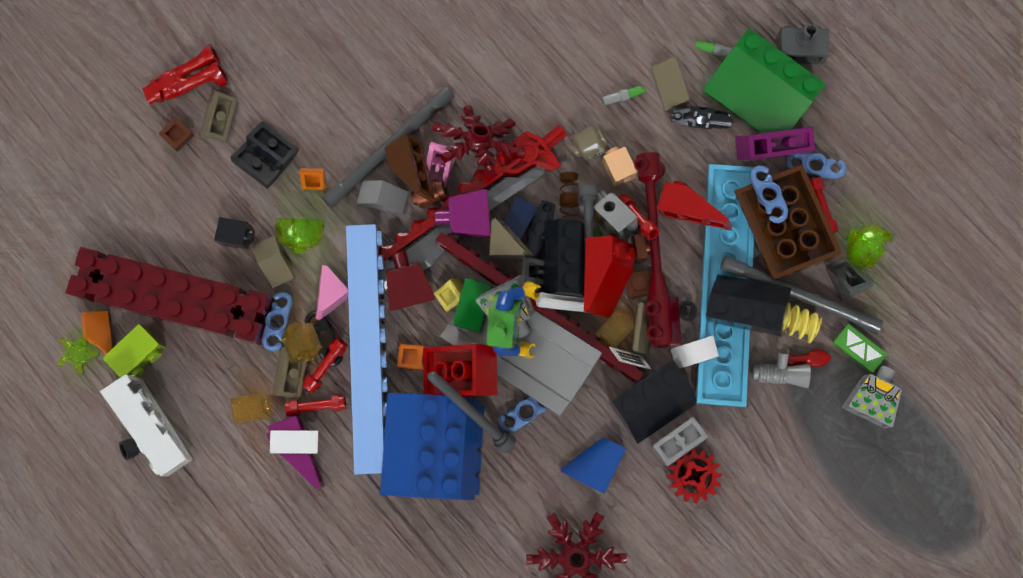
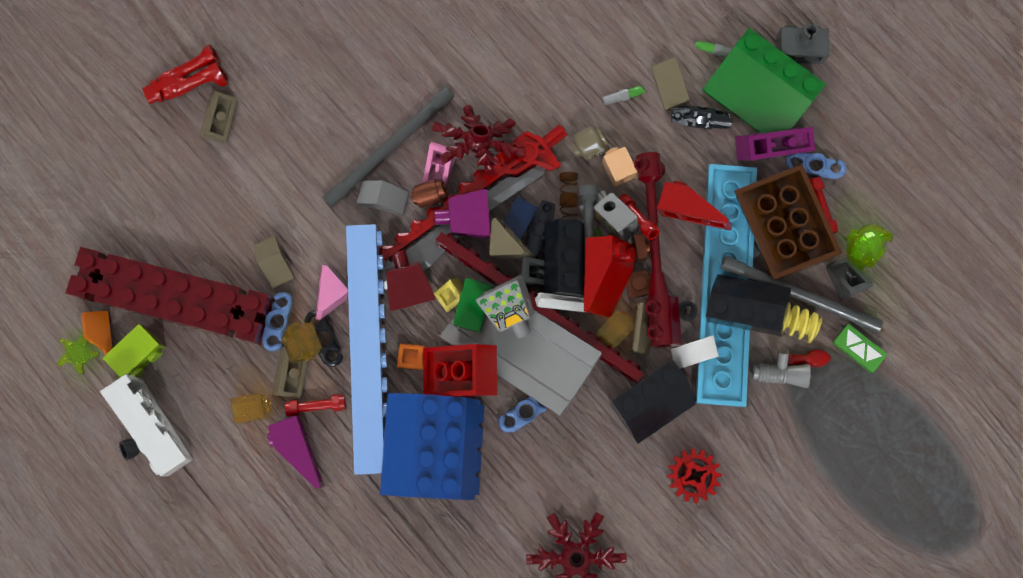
copper plate [159,117,194,152] -> none
black brick [214,217,255,250] -> none
black slope [230,121,299,189] -> none
white sticker [270,430,318,454] -> none
clear neon green cylinder [275,218,325,254] -> none
orange slope [299,168,326,190] -> none
red bar [302,337,348,393] -> none
reddish brown slope [385,133,435,202] -> none
dark grey piece [428,372,516,453] -> none
torso [487,281,541,358] -> none
blue slope [560,438,626,494] -> none
white sticker [609,347,652,370] -> none
light grey hinge [652,417,708,467] -> none
medium blue piece [750,166,788,223] -> none
light grey torso [842,366,902,429] -> none

